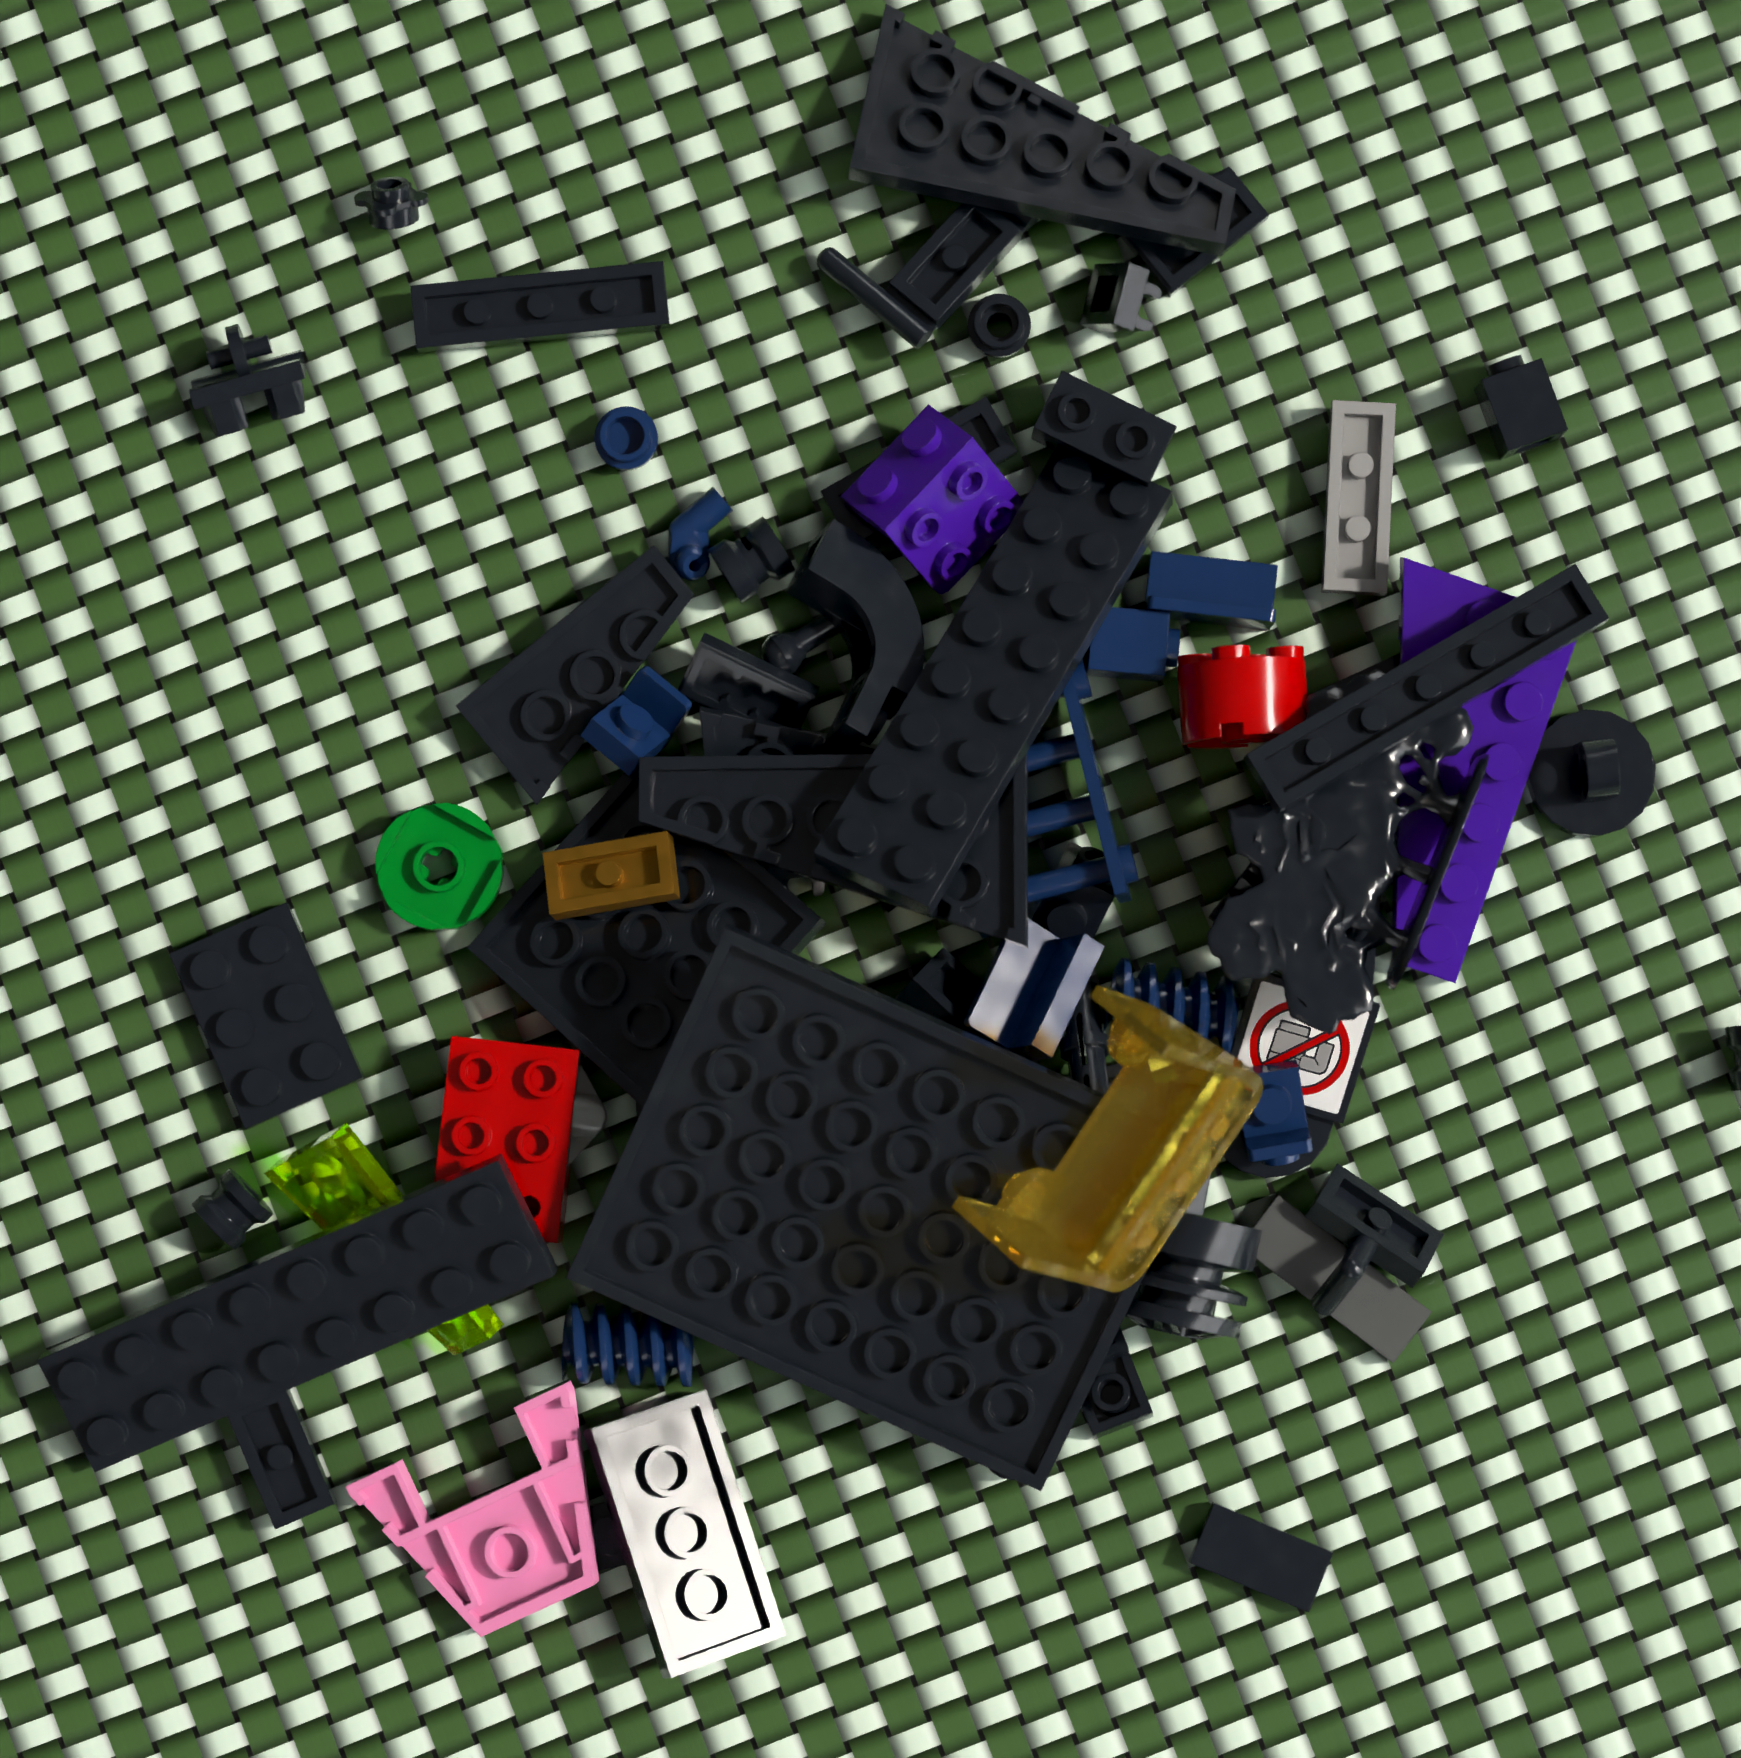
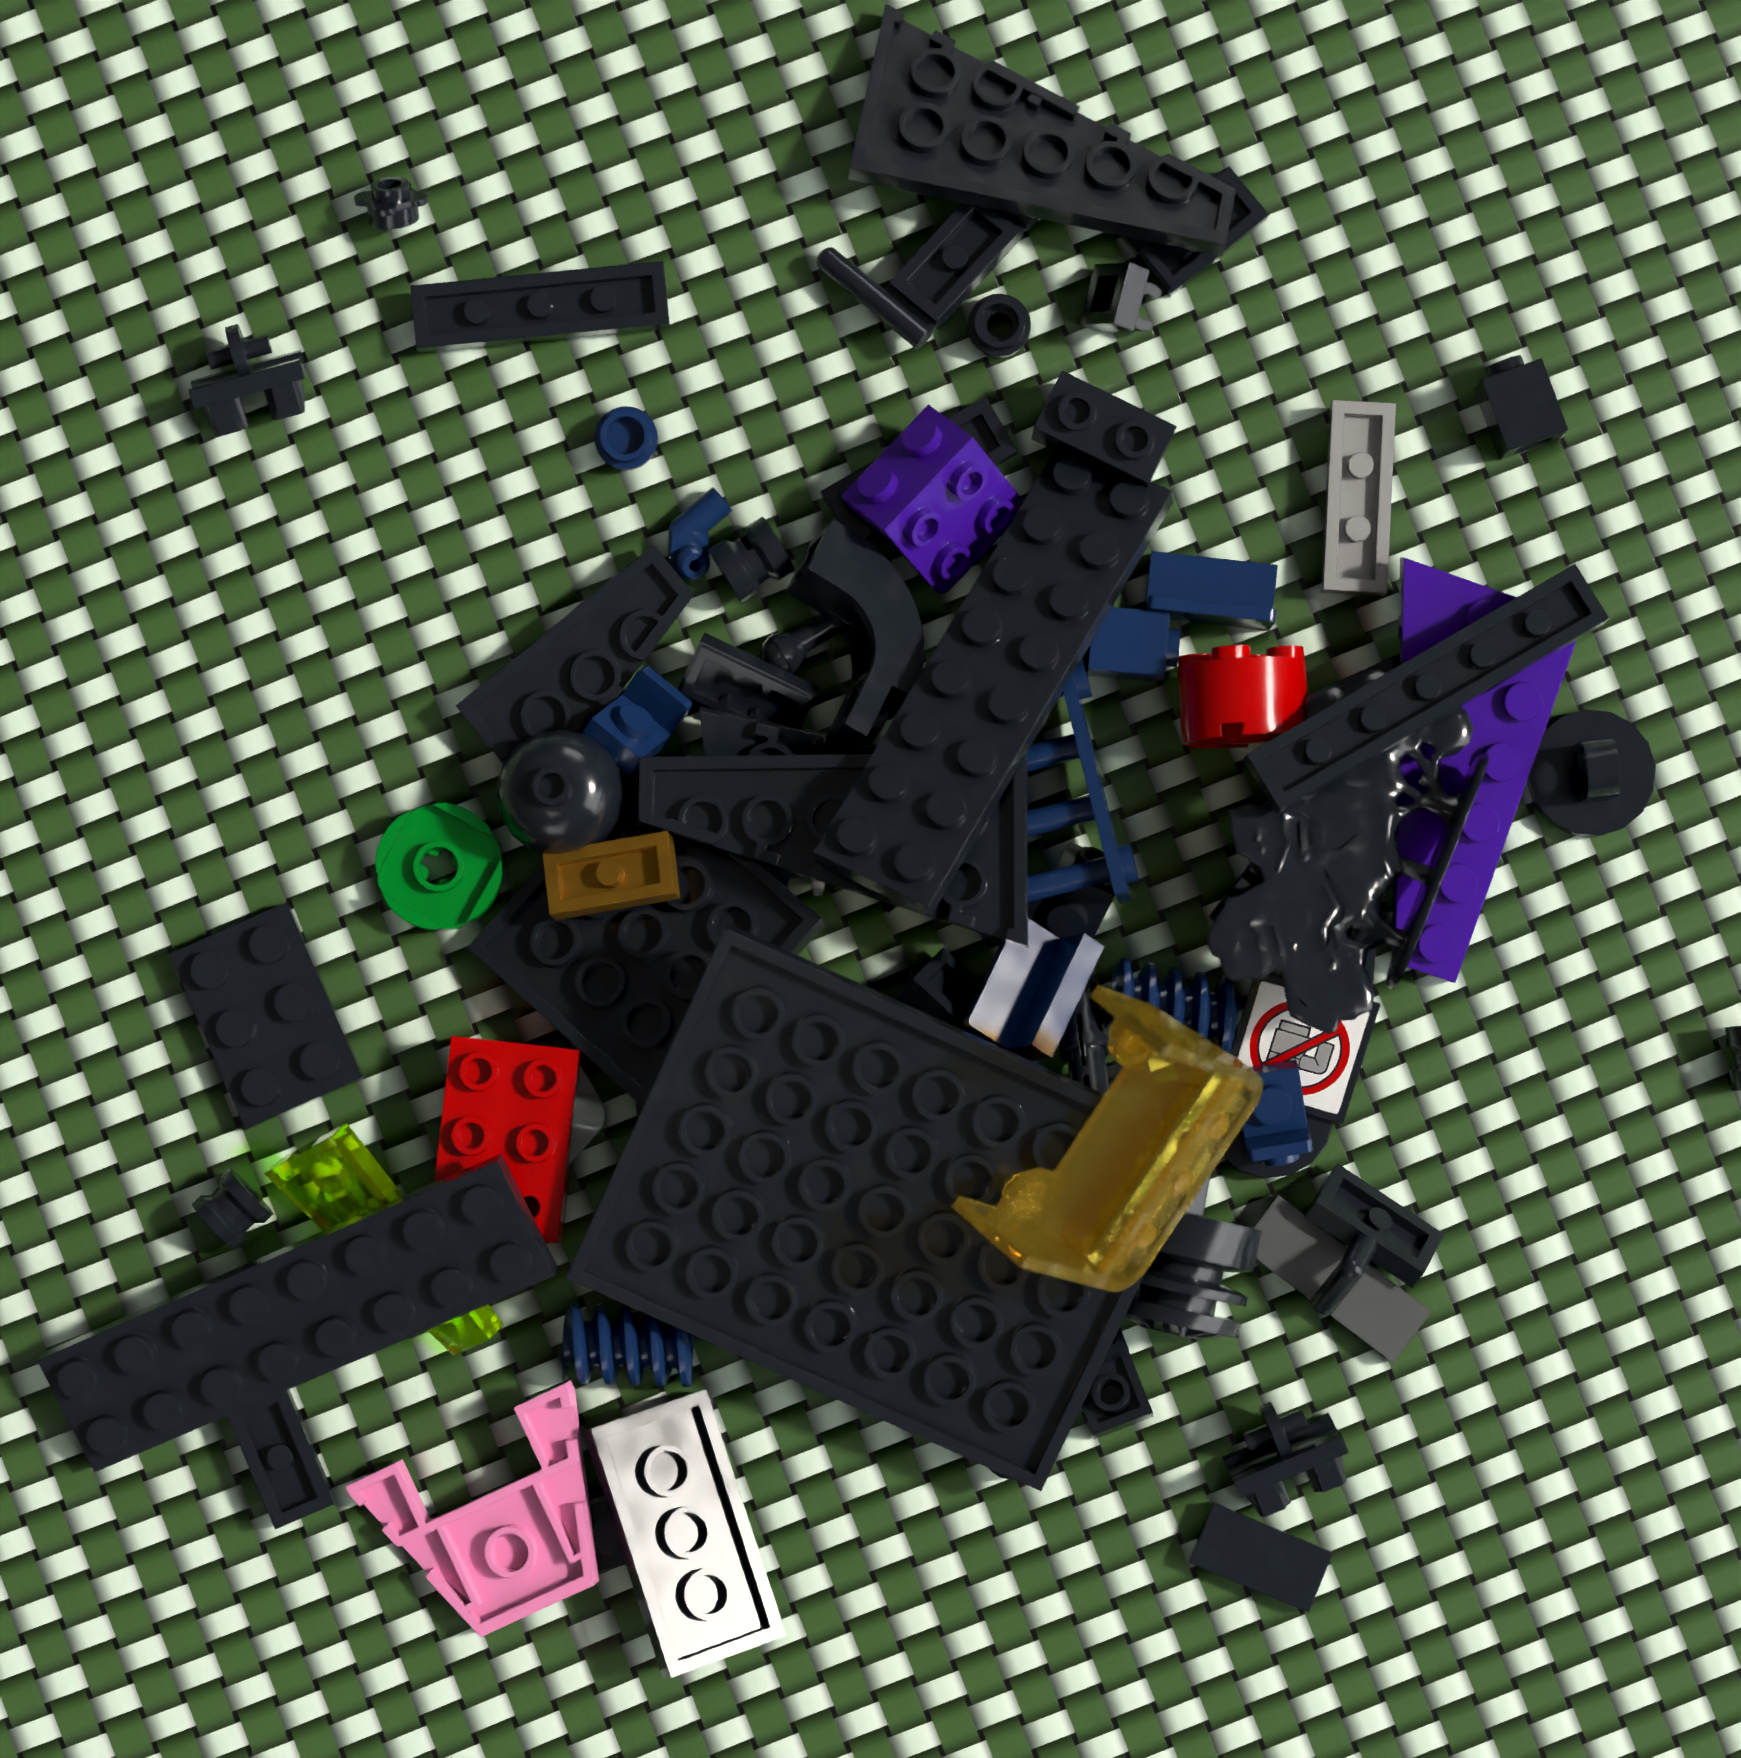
none -> black cylinder [496,729,626,855]
none -> black hips [1222,1402,1349,1517]

